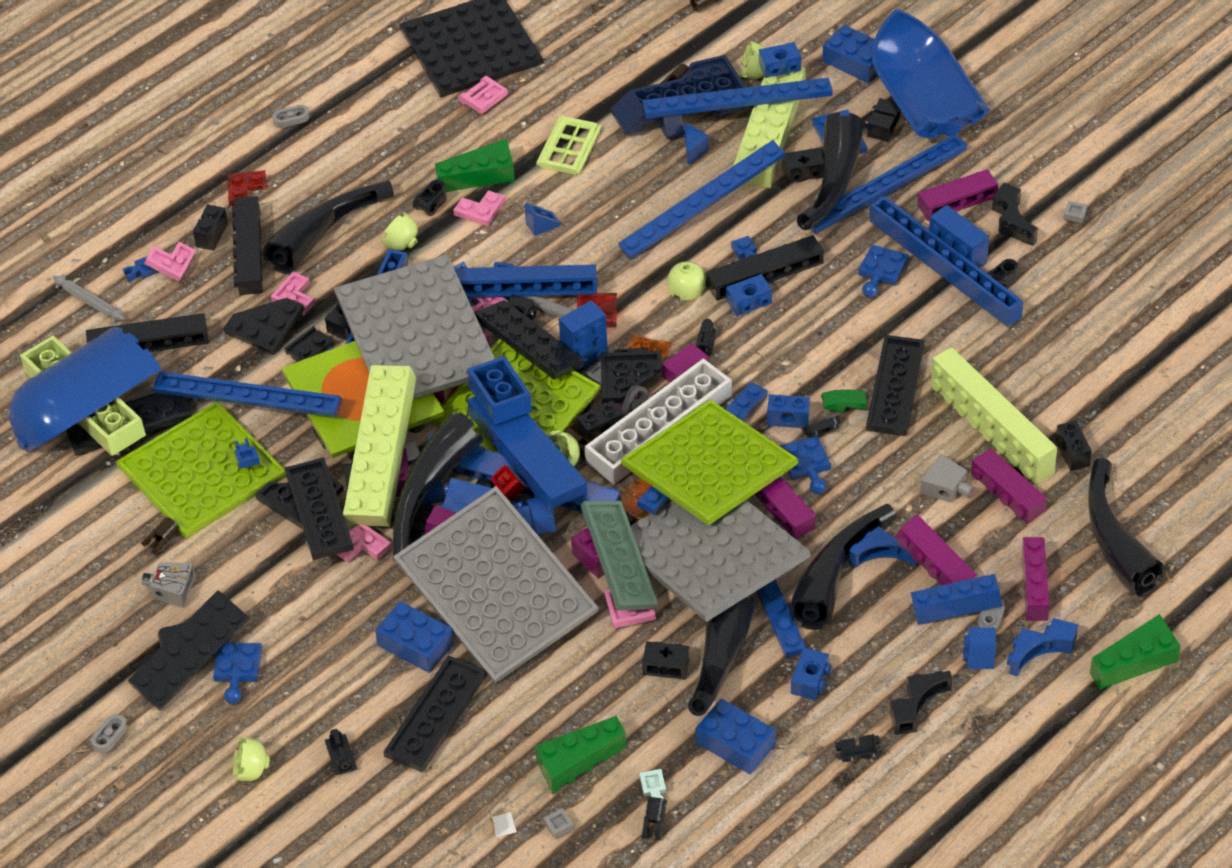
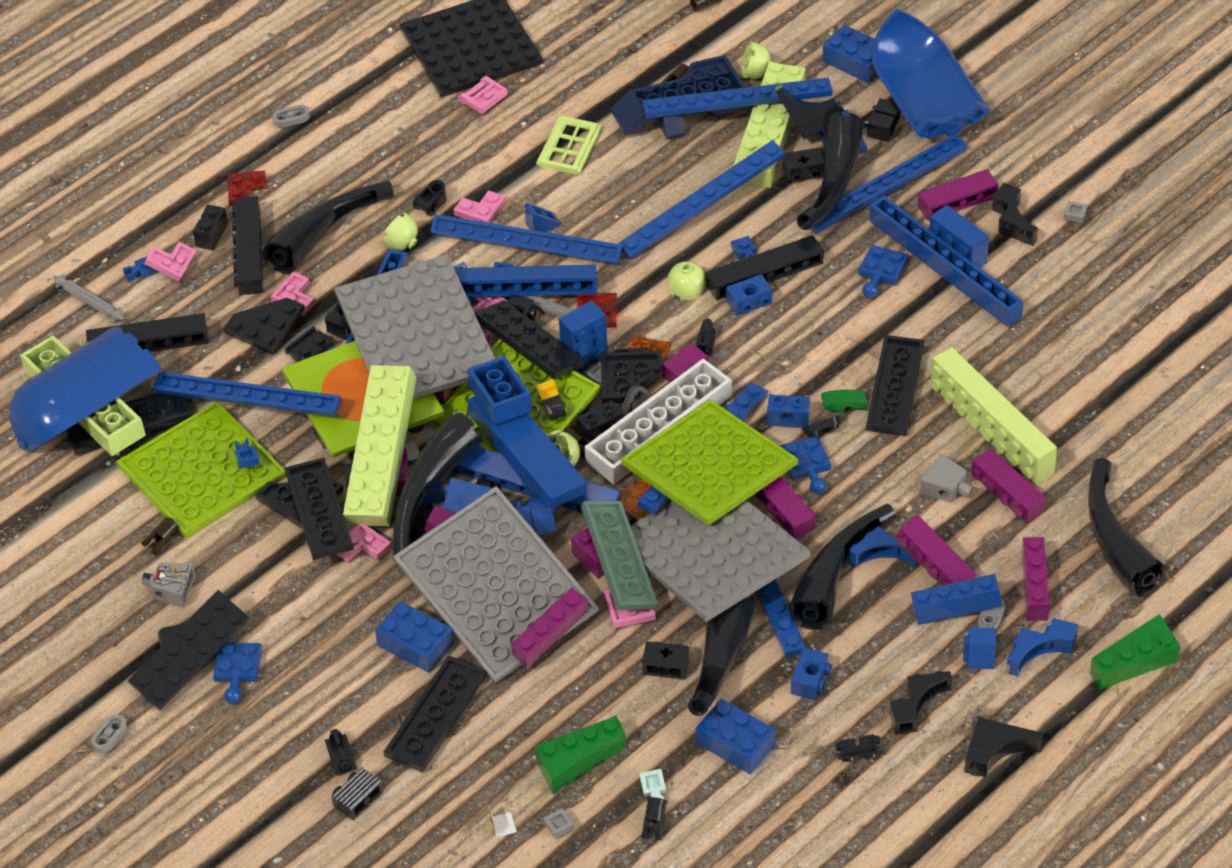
yellowish green cylinder [233,737,270,781] -> none
green wedge [435,139,515,192] -> none
red slope [490,465,526,501] -> none
blue slope [685,124,709,164] -> none
blue brick [759,42,801,78] -> none
black piece [987,259,1018,289] -> none
black brick [1055,420,1092,471] -> none
none -> black brick [331,767,383,820]
none -> blue plate [430,214,623,265]
none -> magenta brick [511,587,588,668]
none -> leg [536,379,567,421]
none -> black arch [775,84,845,140]
none -> black arch [964,717,1044,777]

